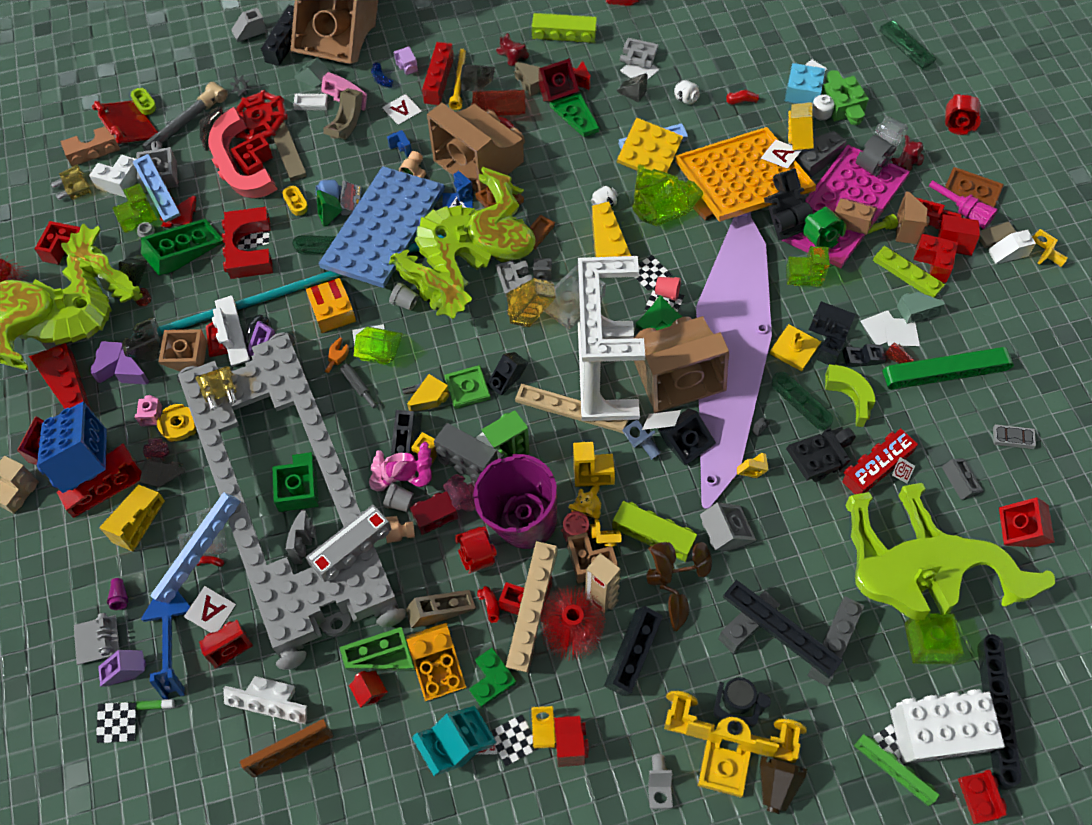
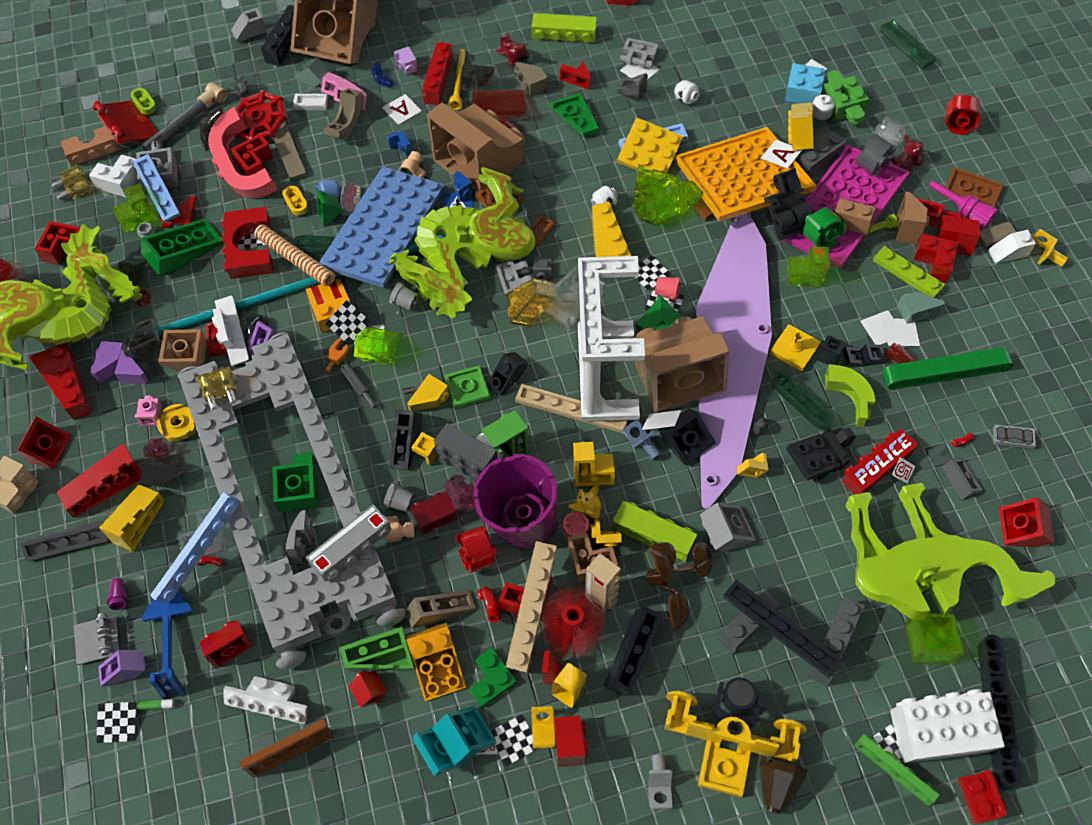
blue brick [37,401,107,493] -> none
white sticker [184,586,236,633] -> none
hair [369,442,432,492] -> none
dark red slope [539,58,579,101] -> none
red arm [726,90,759,105] -> none
black hinge [809,301,856,341] -> none
none -> dark grey plate [19,520,109,561]
none -> light nougat piece [254,225,335,286]
none -> sticker [325,300,370,345]
none -> red slope [543,651,562,685]
none -> yellow piece [552,663,587,708]
none -> red piece [951,433,974,447]

